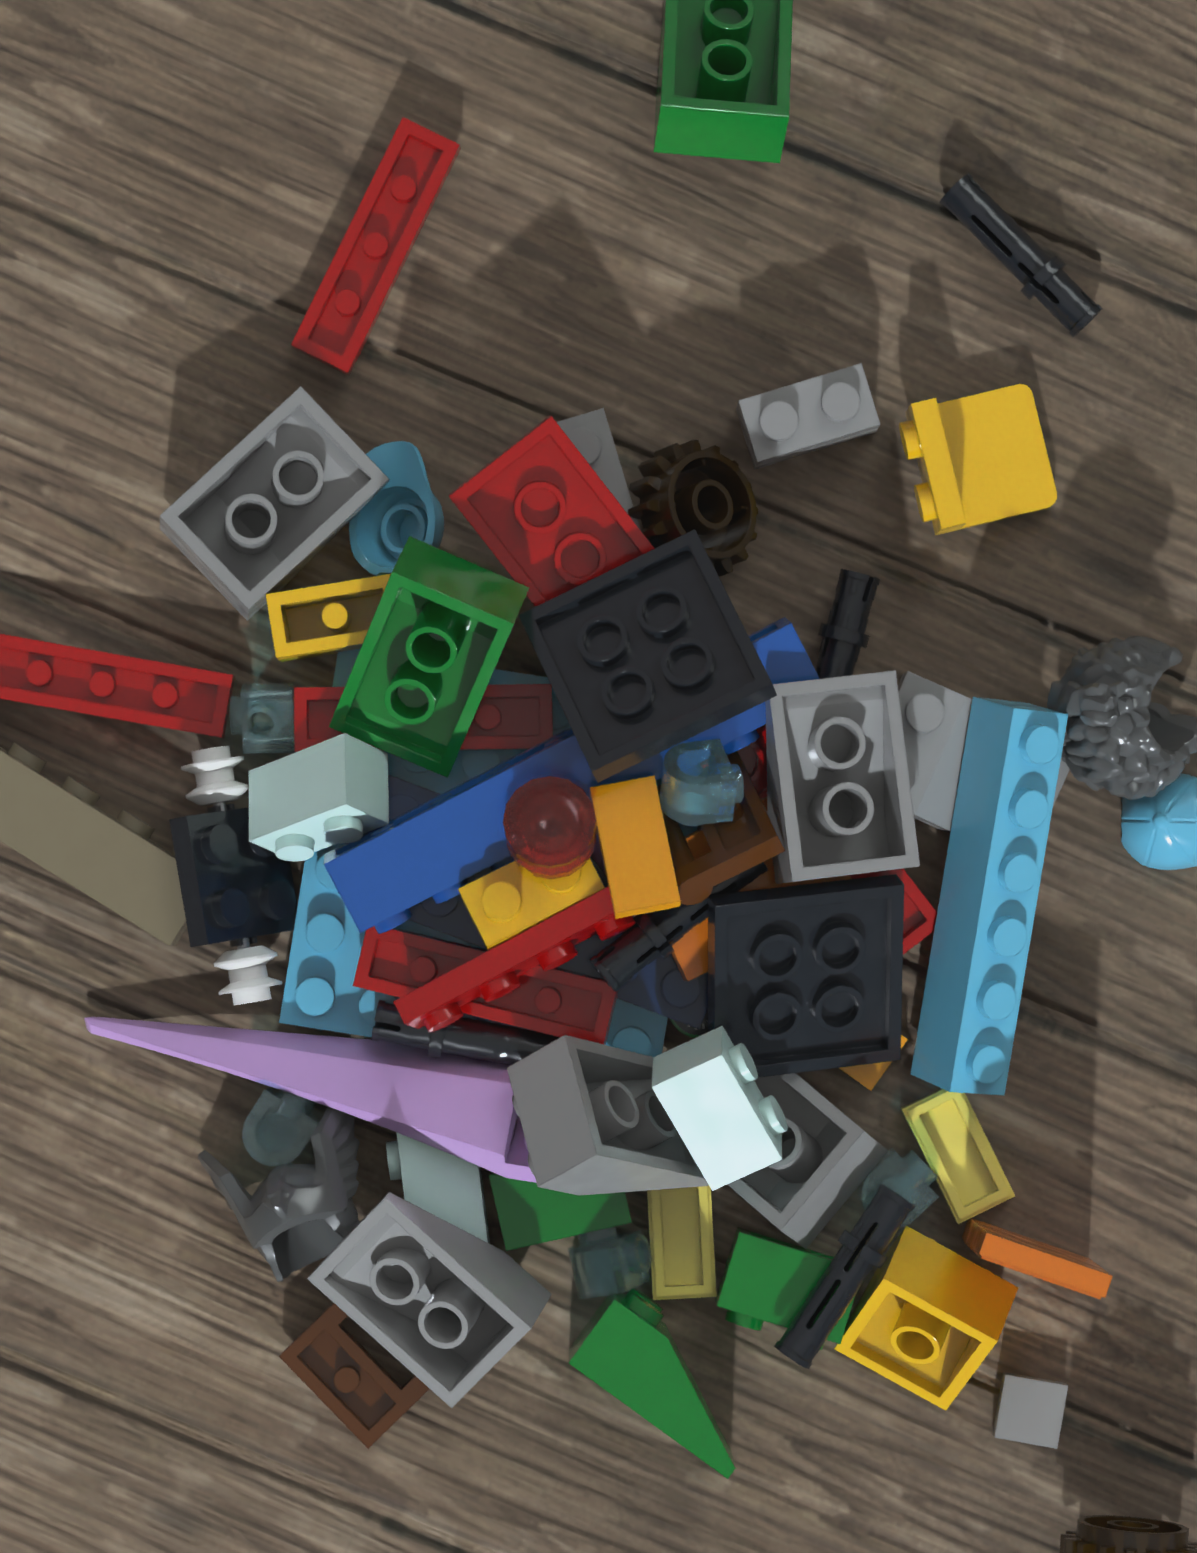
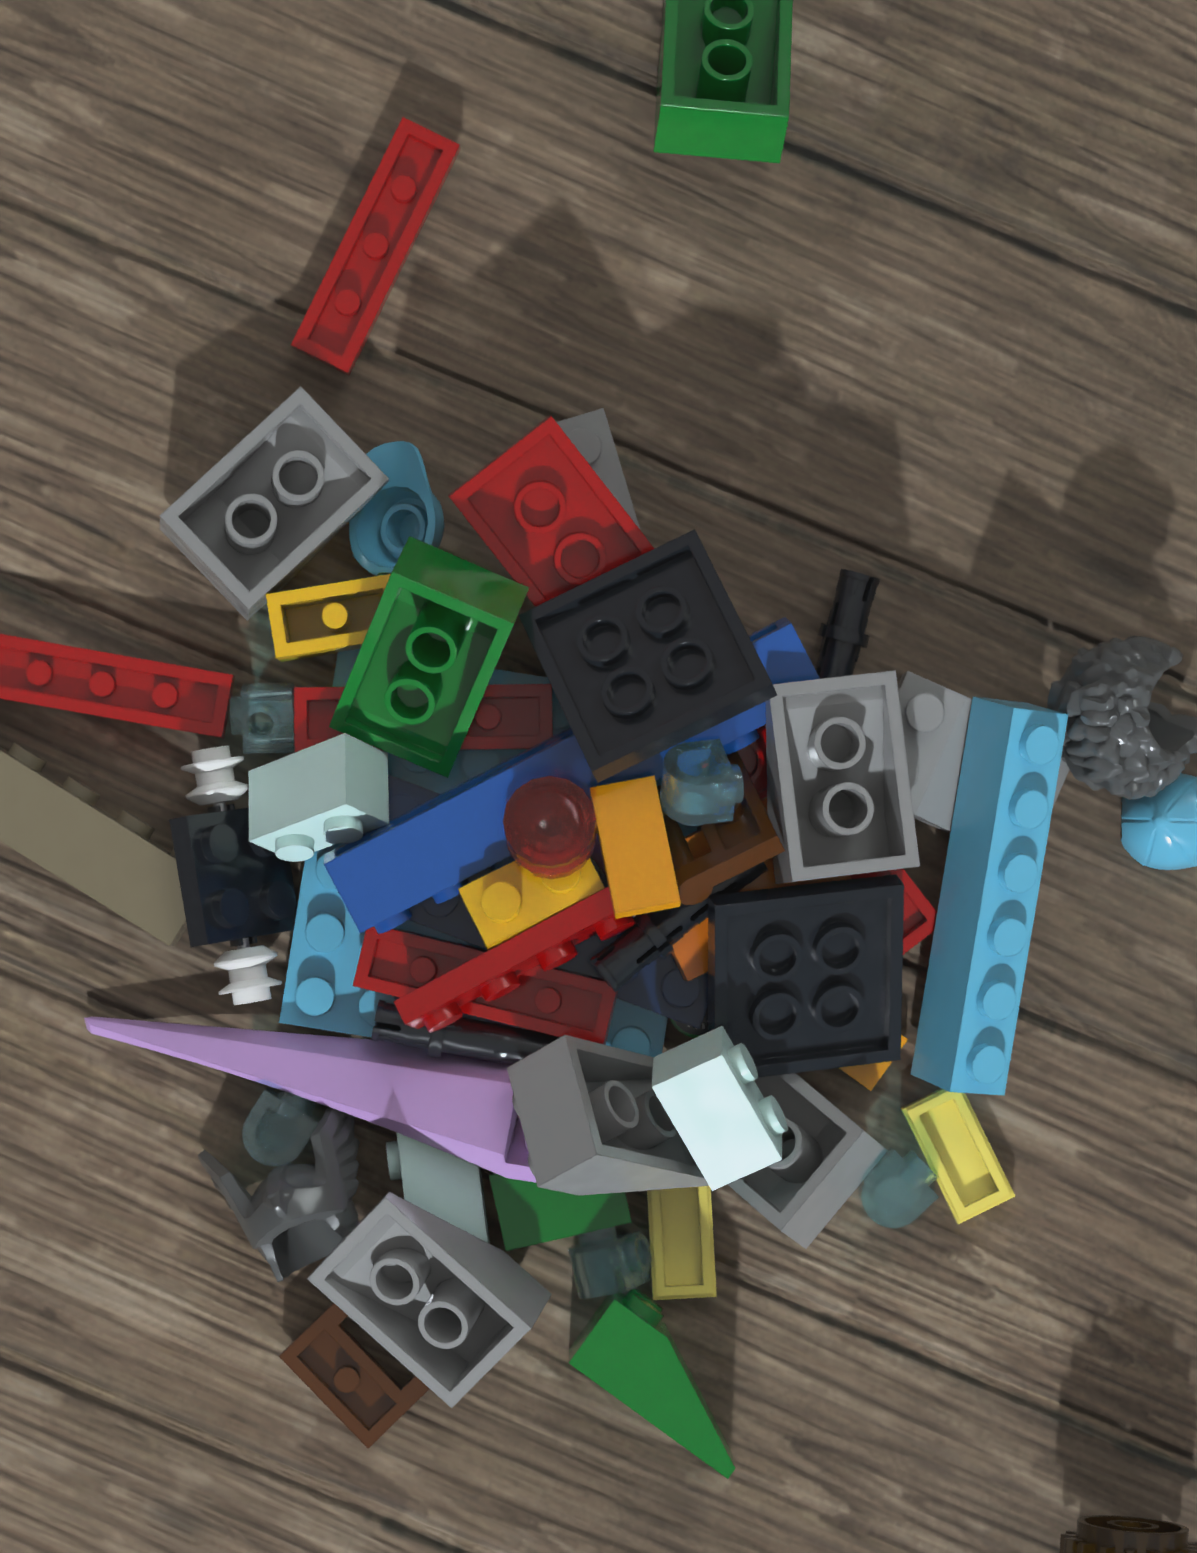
dark brown gear [628,440,758,577] -> none
green brick [715,1227,855,1350] -> none
light grey brick [736,363,880,470] -> none
black pin [774,1184,916,1369] -> none
yellow slope [834,1226,1019,1411] -> none
yellow bracket [899,384,1057,536] -> none
black pin [939,173,1103,337] -> none
orange tile [962,1218,1113,1300] -> none
light grey tile [992,1372,1068,1449] -> none

